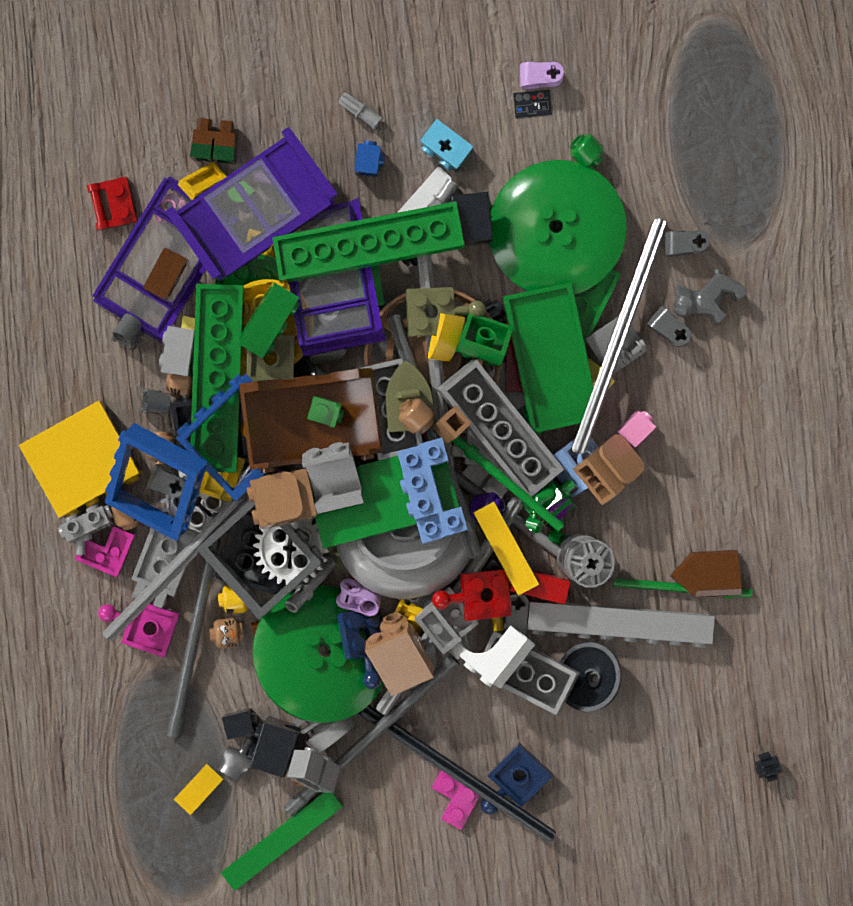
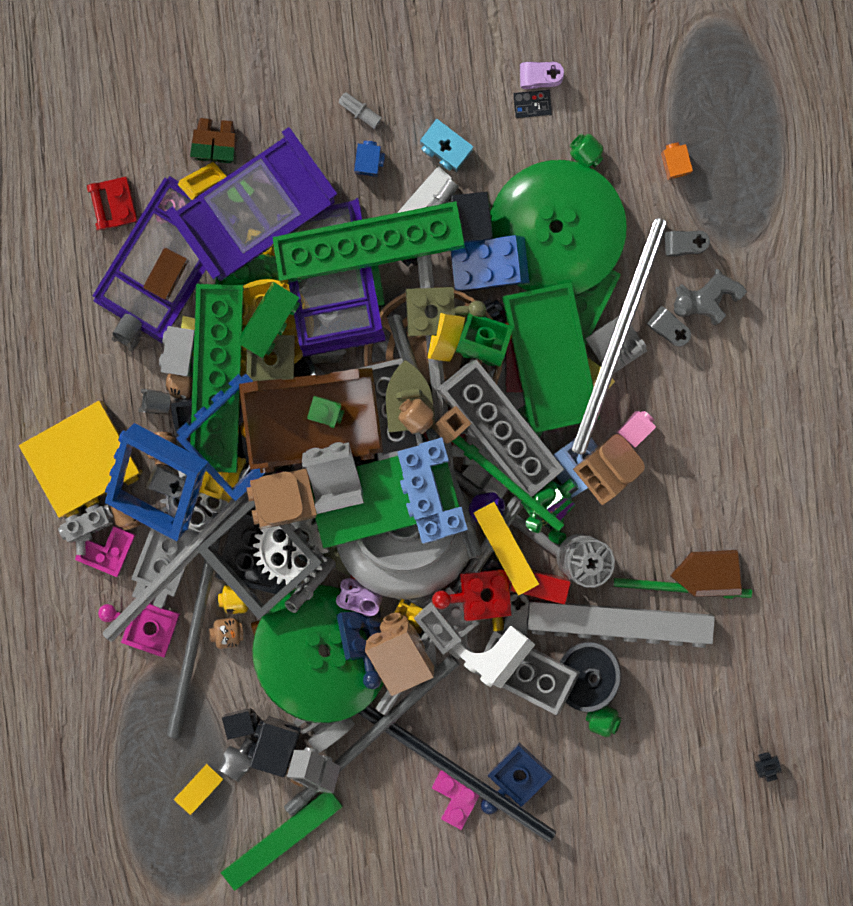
none -> blue brick [451,235,529,292]
none -> green head [586,706,622,738]
none -> orange brick [661,142,693,180]

